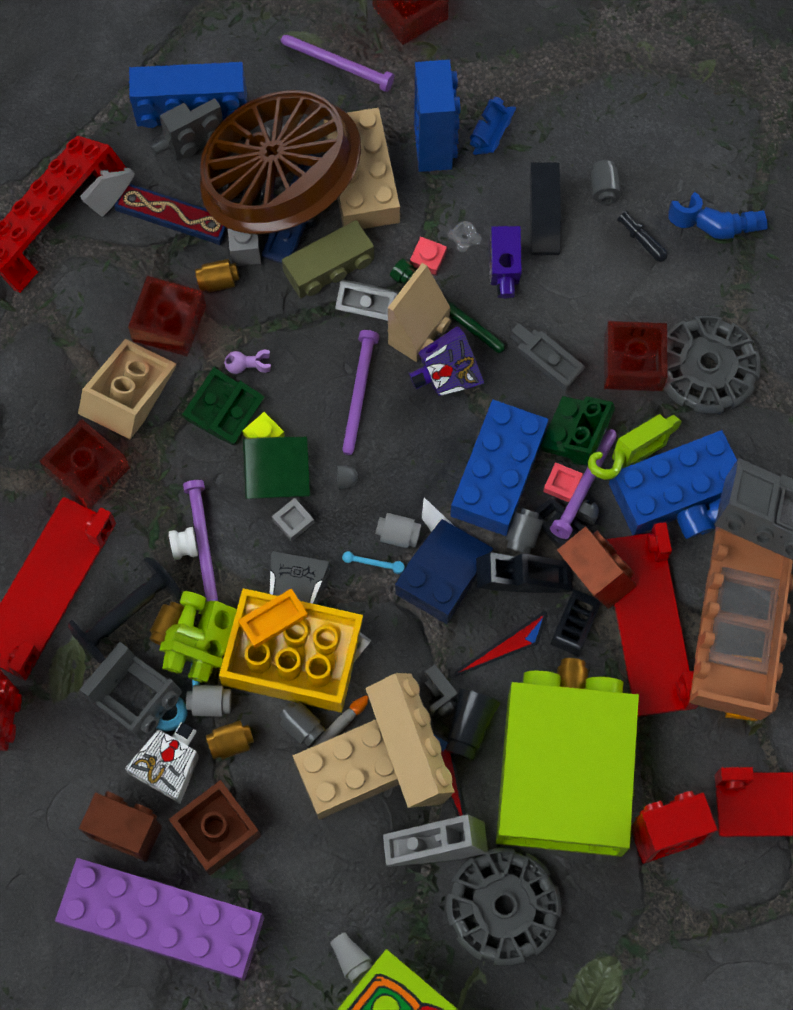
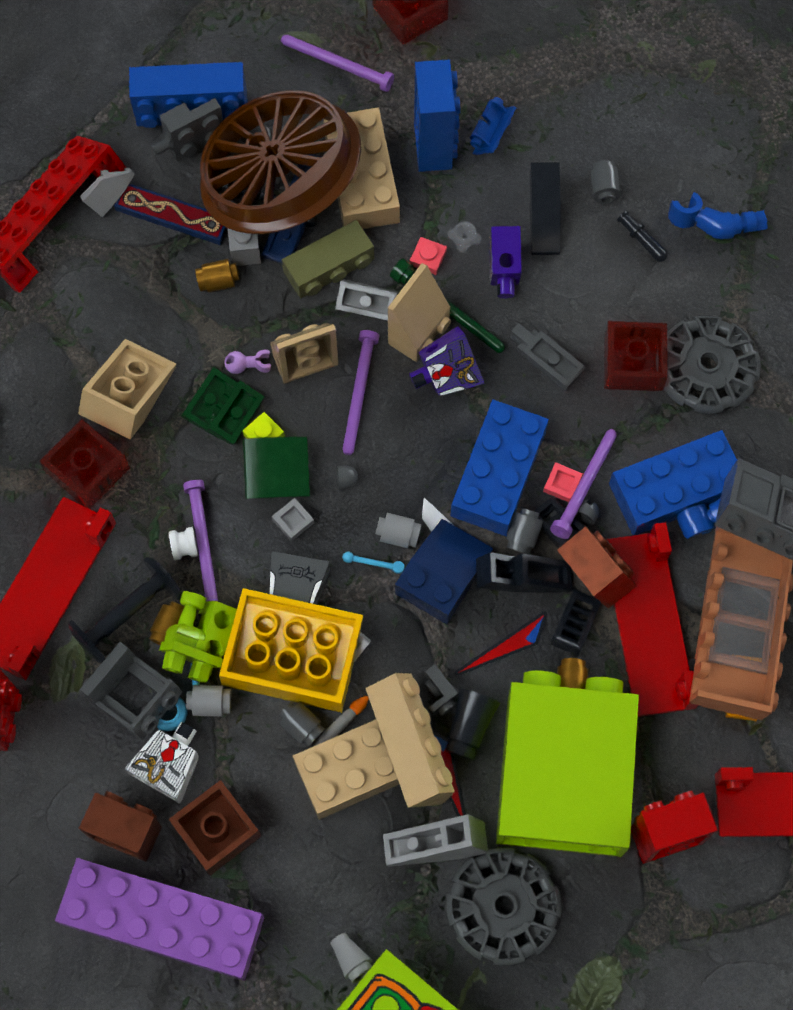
clear red brick [128,276,206,357] -> none
pearl gold brick [206,720,254,760] -> none
light orange tile [238,588,308,649] -> none
dark green brick [540,396,615,465] -> none
lime piece [588,414,681,480] -> none
none -> tan slope [270,323,338,384]

